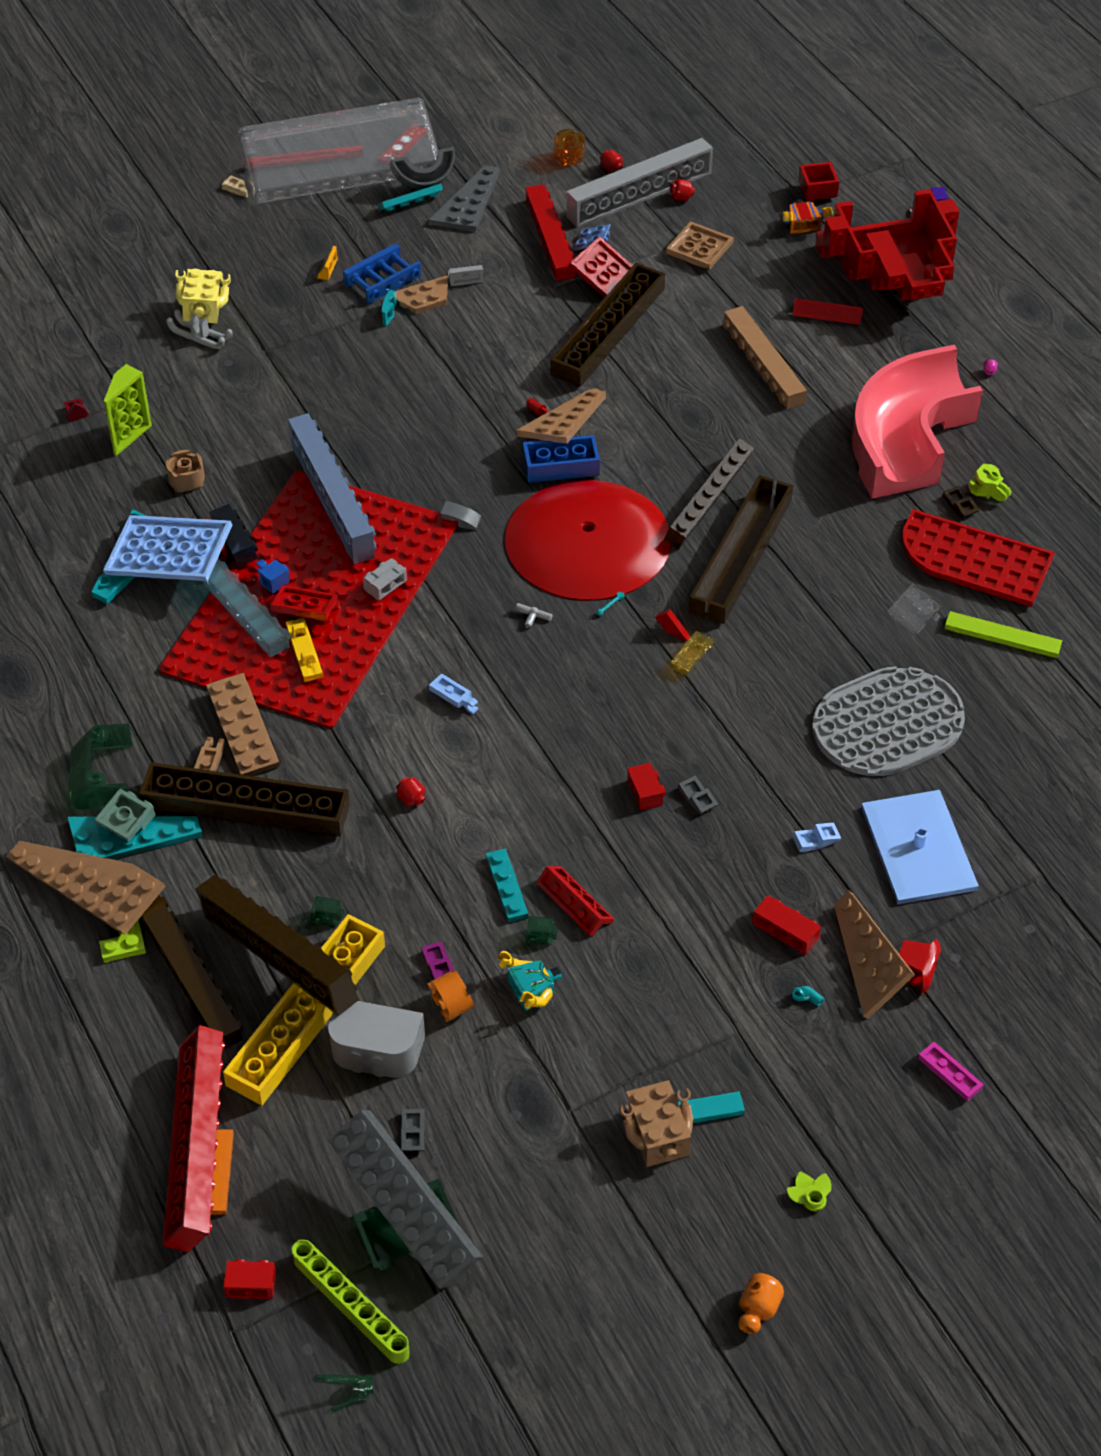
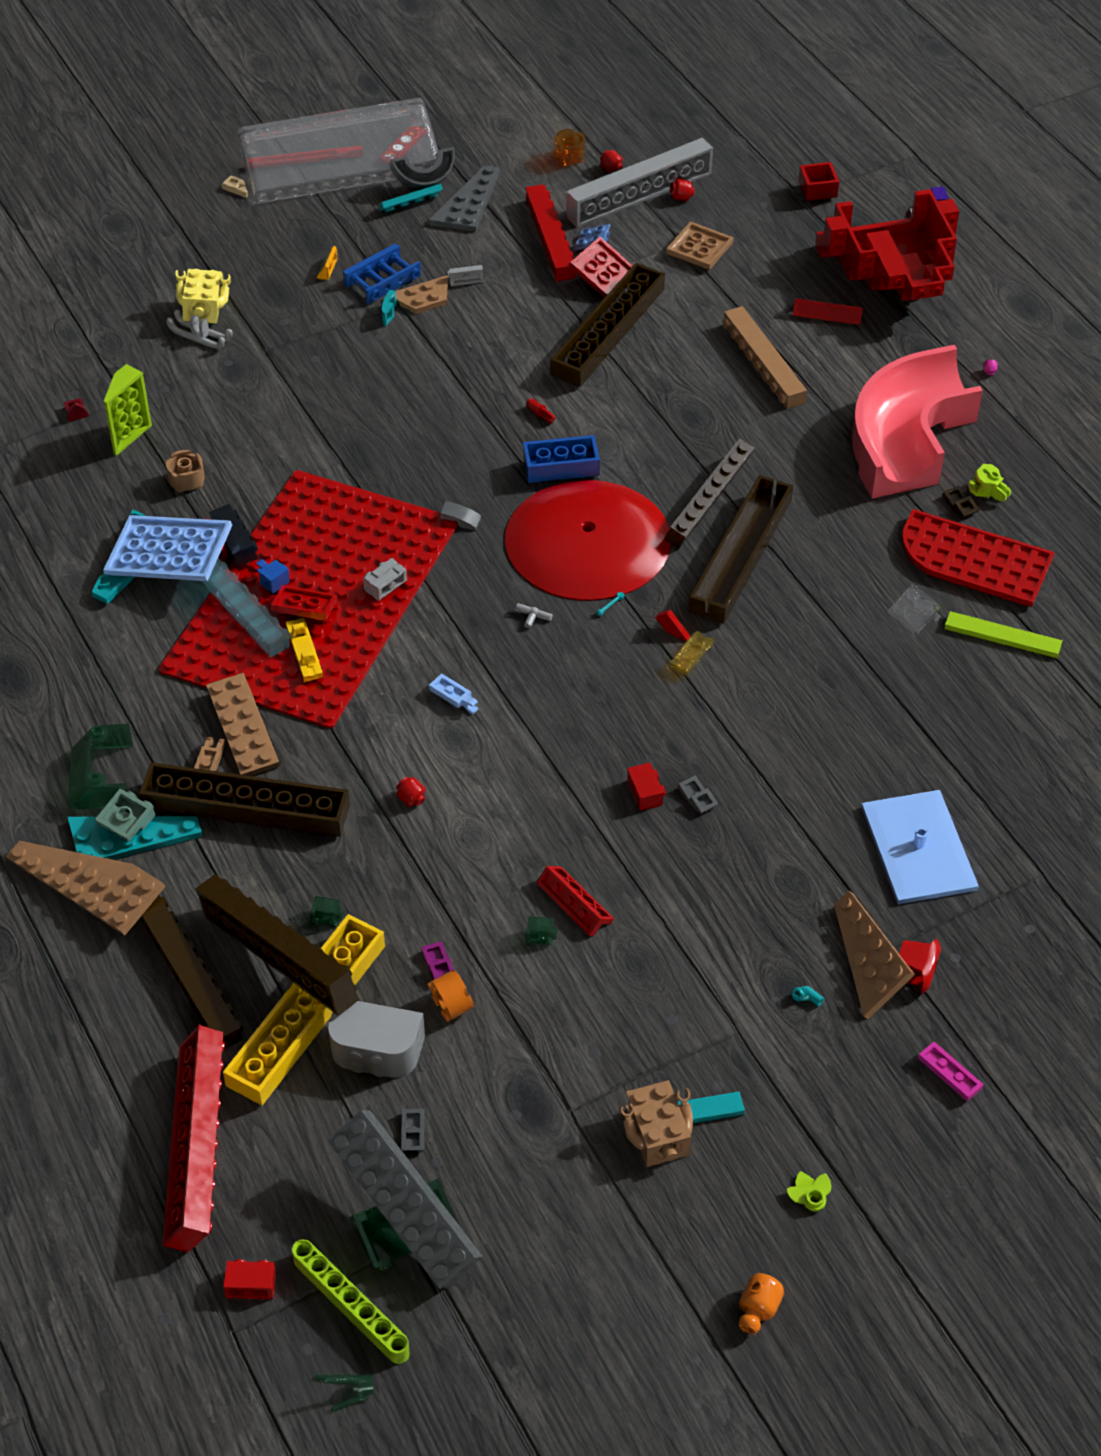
lime plate [99,920,146,963] -> none
orange tile [211,1129,234,1215] -> none
sand blue brick [288,413,377,564] -> none
teal plate [486,848,528,923] -> none
torso [497,951,562,1011] -> none
medium nougat wing [516,389,606,444] -> none
red brick [752,895,821,955] -> none
torso [782,199,833,234] -> none
light blue slope [792,823,841,852] -> none
light grey tile [812,666,965,776] -> none

